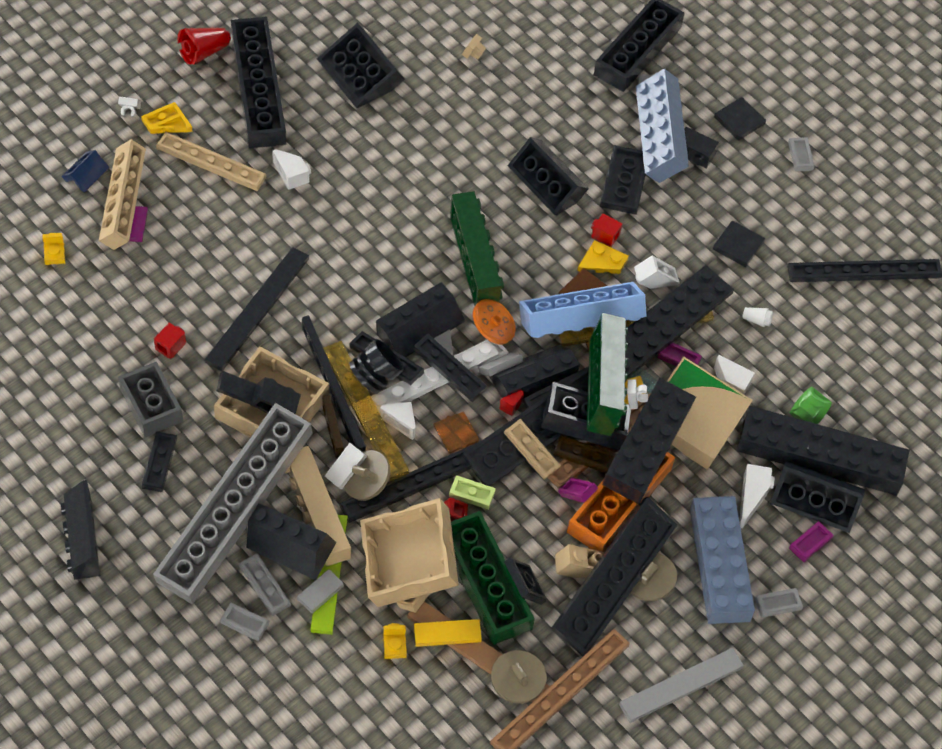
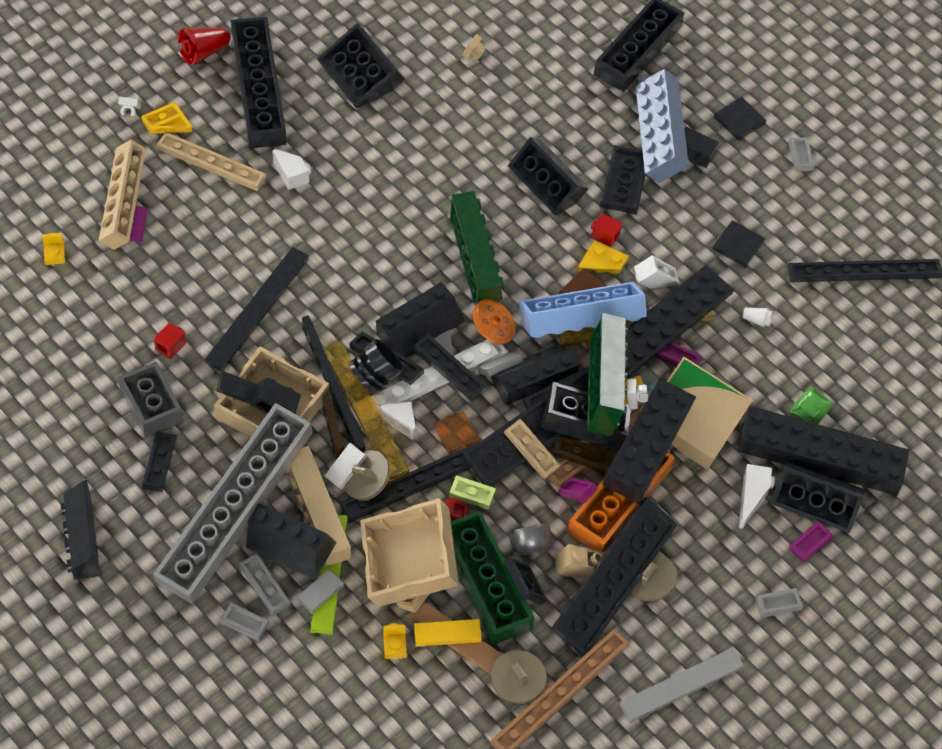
dark blue panel [61,150,110,192] -> none
red slope [499,390,524,416] -> none
sand blue brick [690,496,755,624] -> none
white slope [714,355,755,395] -> none
none -> flat silver cylinder [508,523,551,559]

